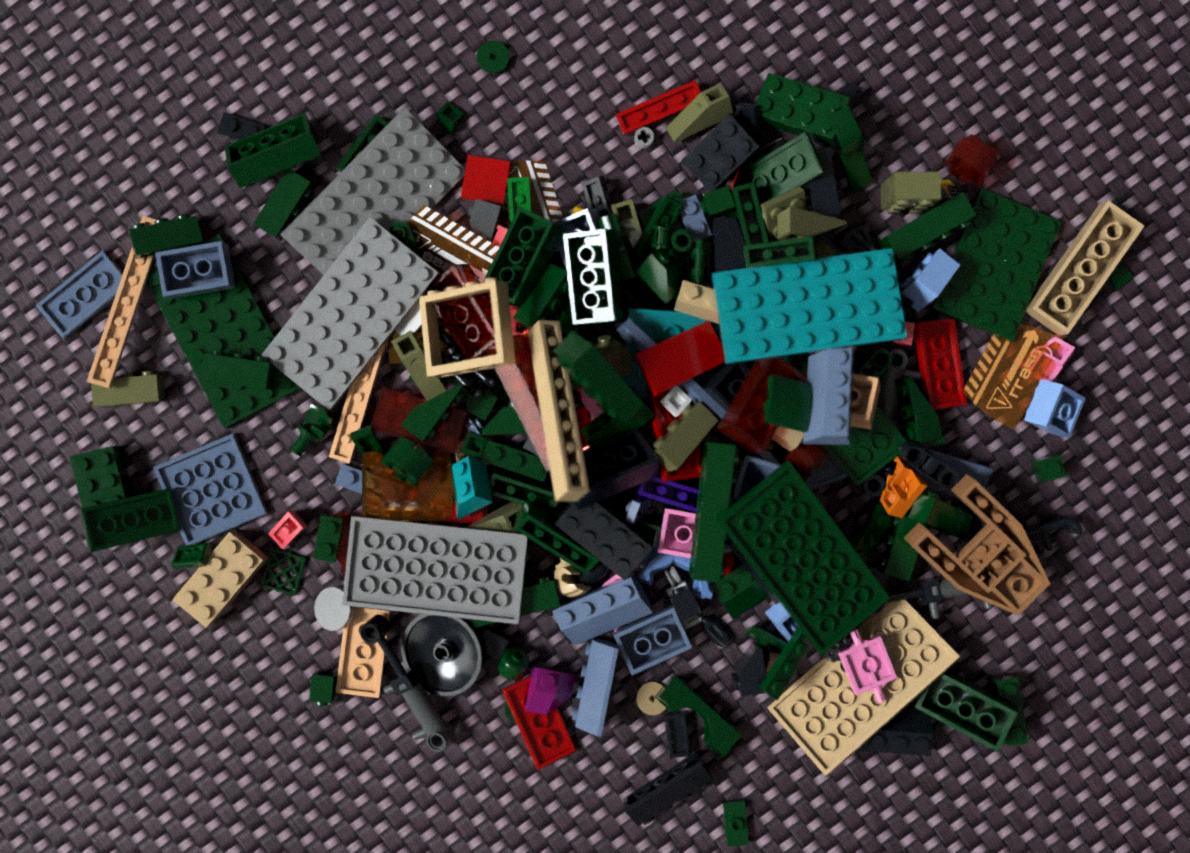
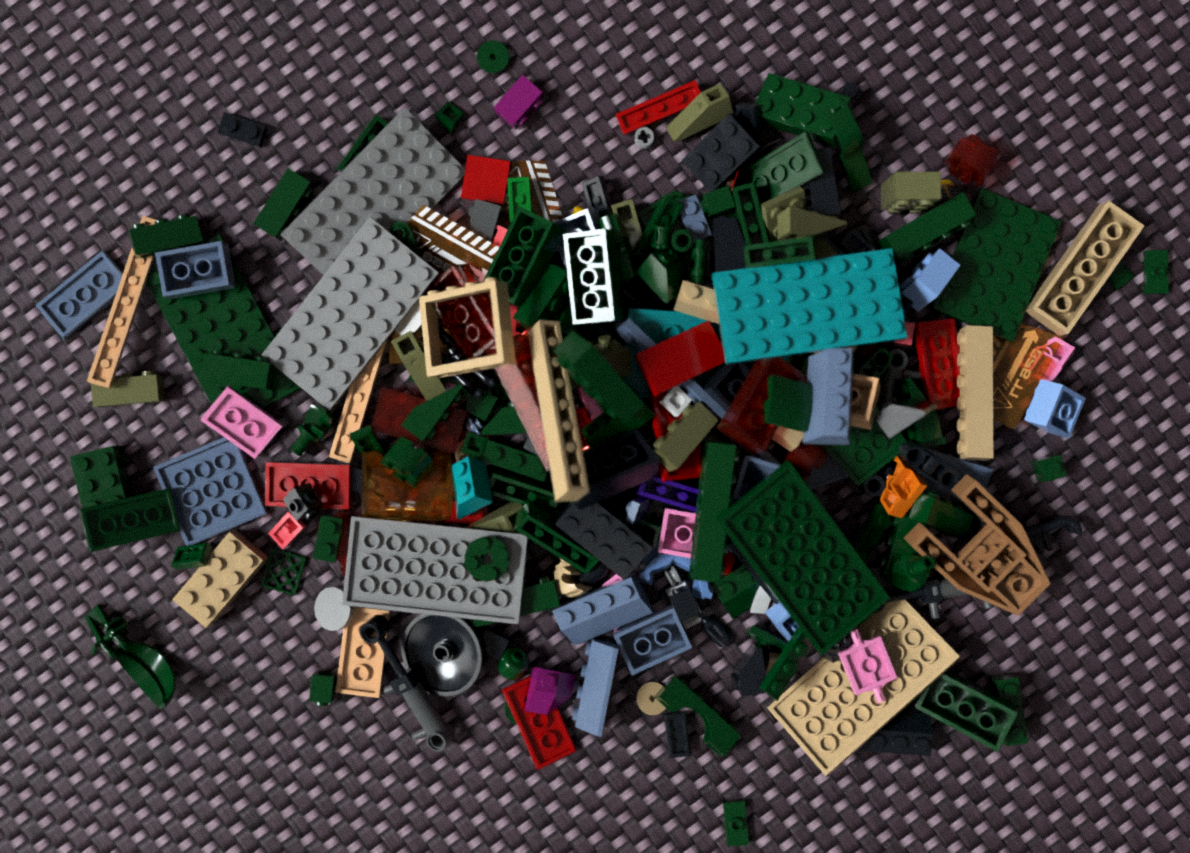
dark green brick [225,112,321,188] -> none
black slope [623,751,712,826] -> none
none -> dark green piece [85,604,176,709]
none -> bright pink plate [200,385,282,459]
none -> red plate [265,462,352,509]
none -> black brick [283,483,323,521]
none -> dark green plate [464,536,510,581]
none -> magenta brick [494,75,543,130]
none -> white sticker [750,586,771,614]
none -> slope [873,397,938,439]
none -> dark green piece [889,555,935,592]
none -> tan brick [957,325,993,461]
none -> dark green plate [1143,250,1169,294]

